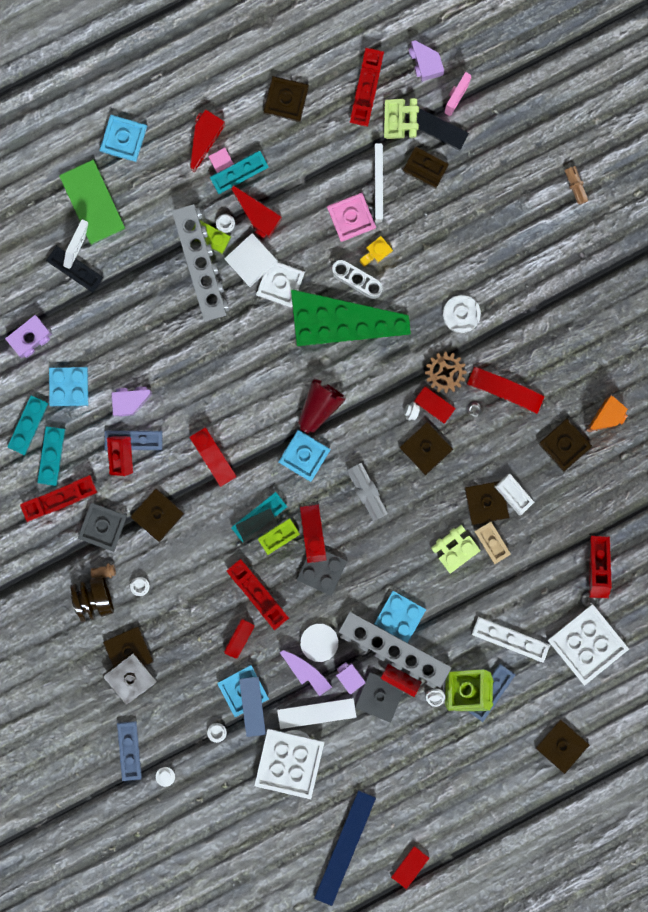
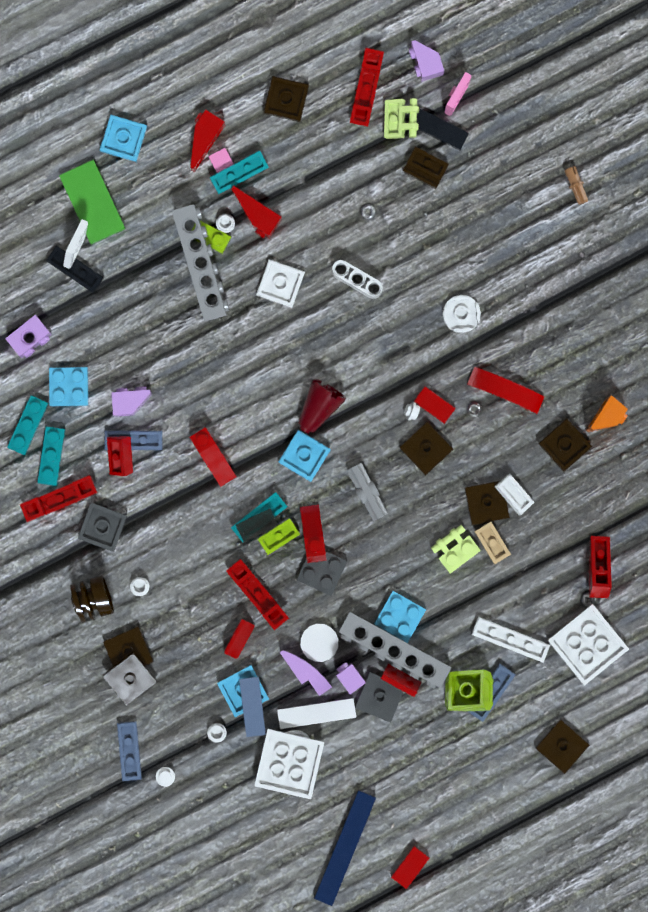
medium nougat pin [90,564,116,579] -> none
dark brown plate [131,489,185,543] -> none
white tile [224,233,278,287] -> none
green wing [291,289,411,346] -> none
bright pink plate [327,193,376,242] -> none
yellow plate [359,236,393,267] -> none
white tile [375,144,383,223] -> none
medium nougat gear [425,352,467,394] -> none
white plate [426,689,445,707] -> none

